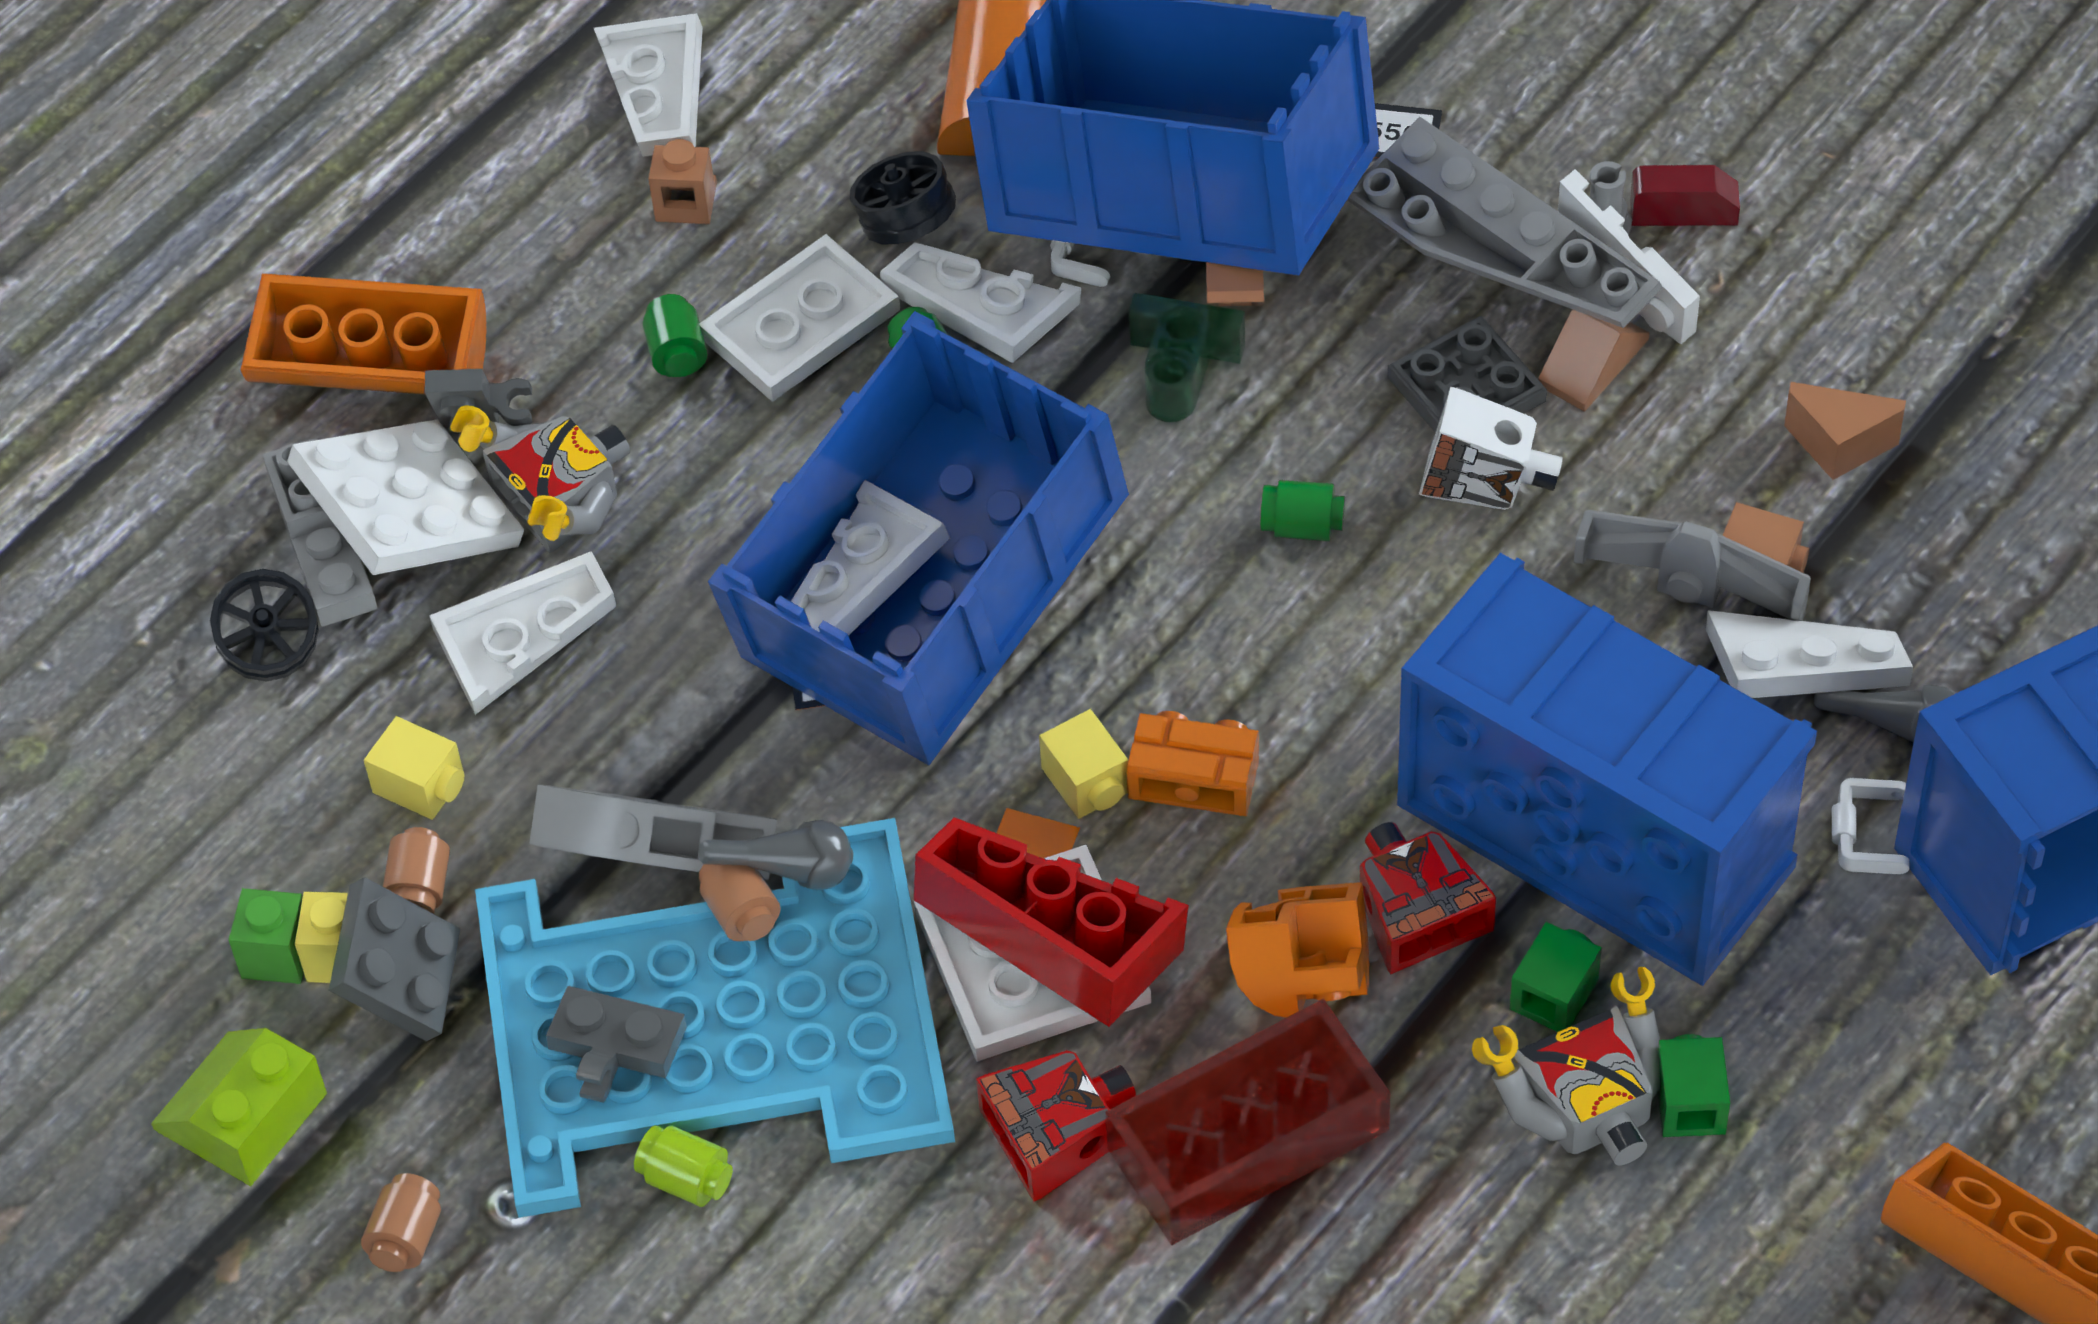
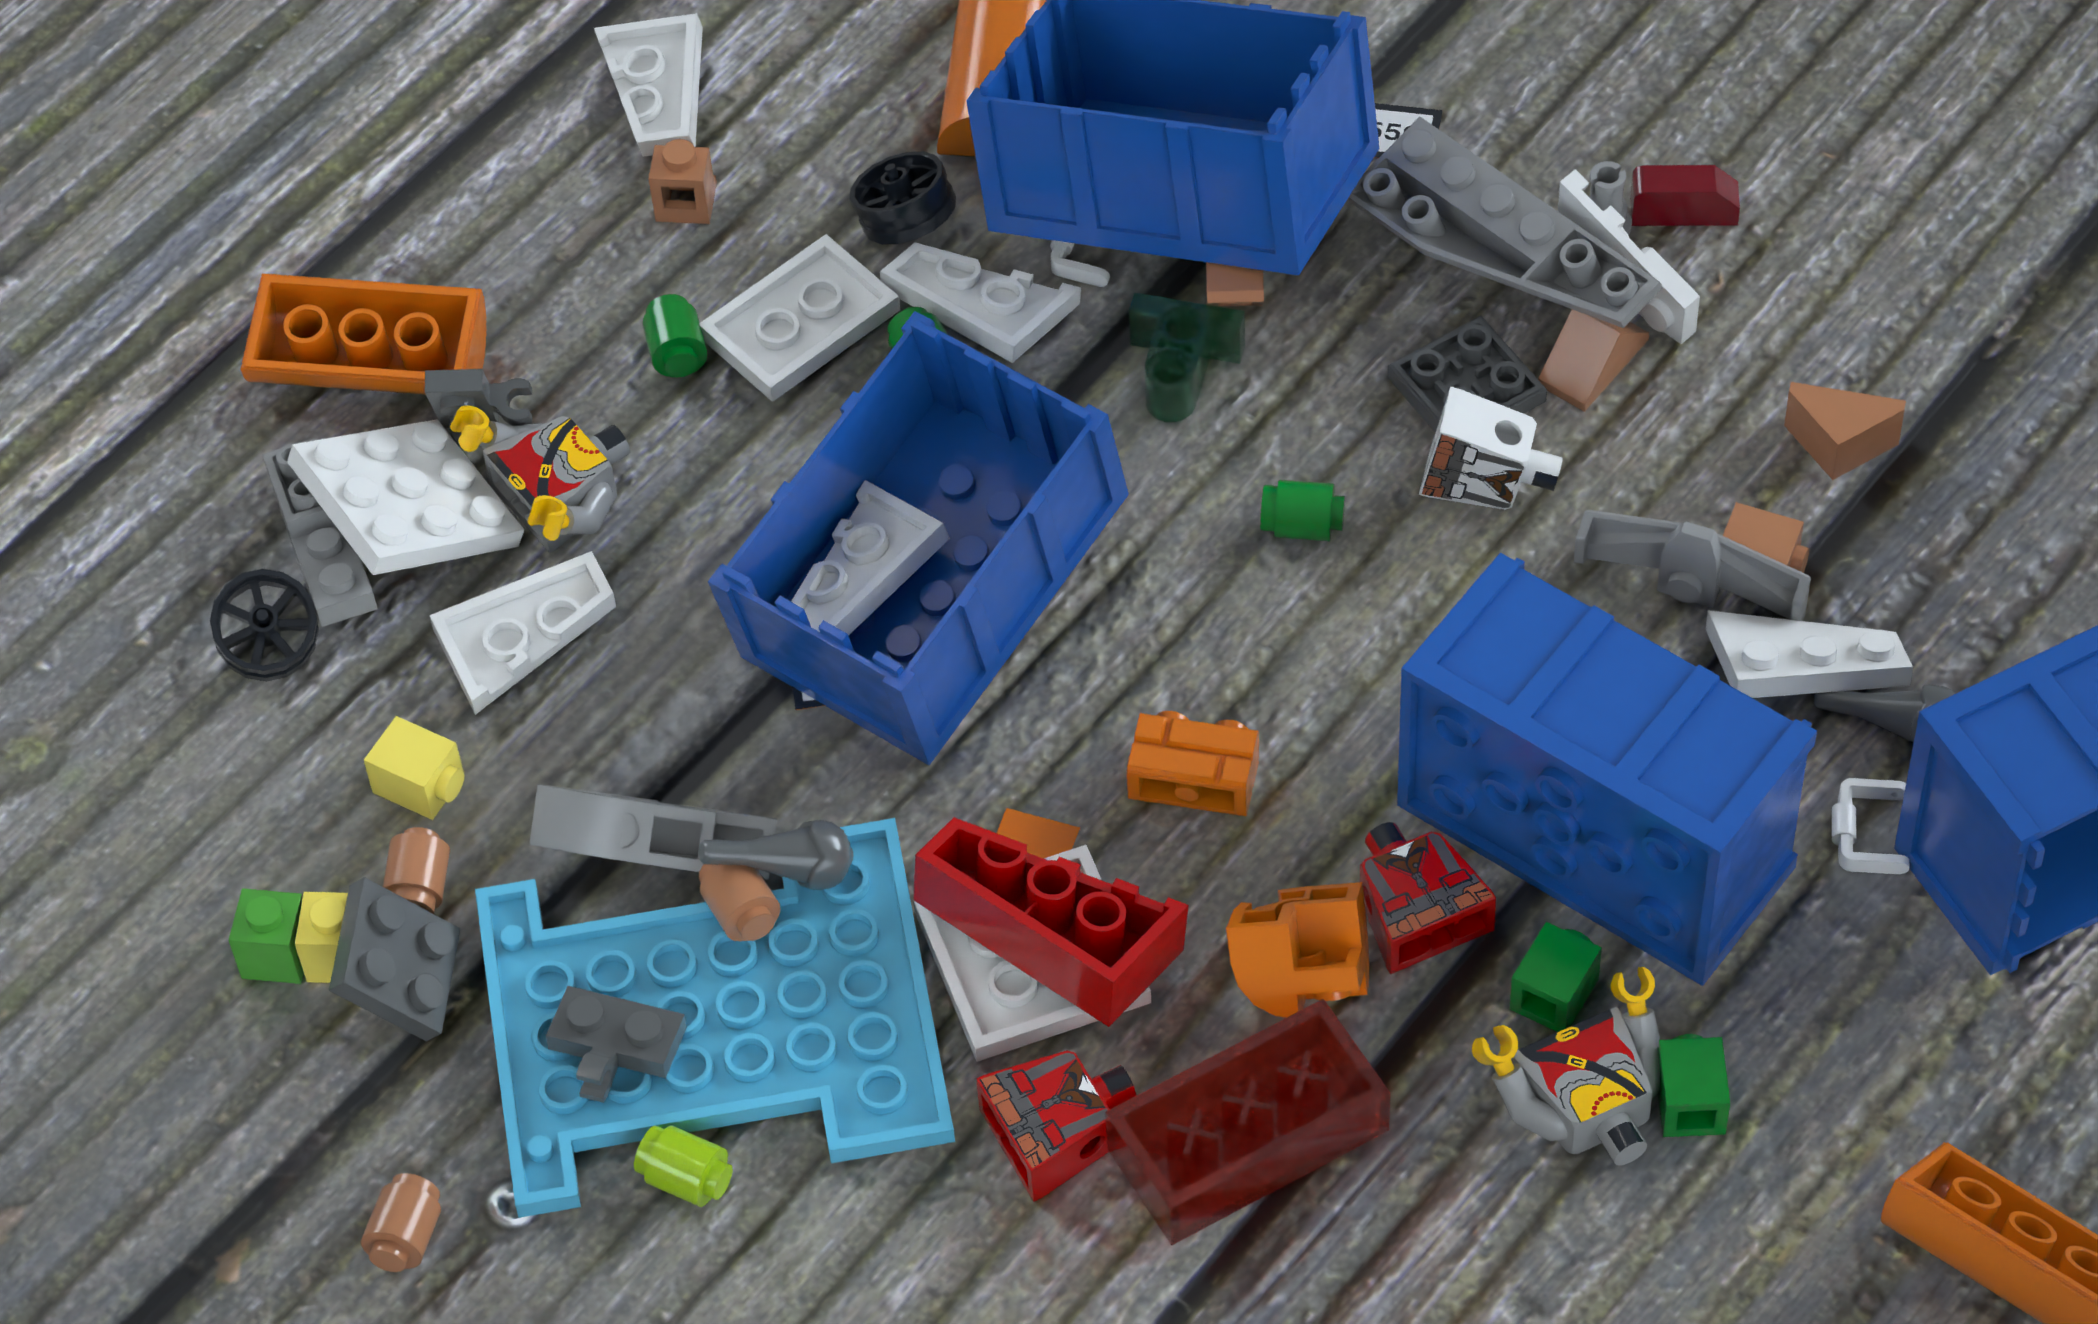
lime slope [151,1028,327,1187] -> none
light yellow brick [1039,709,1128,819] -> none

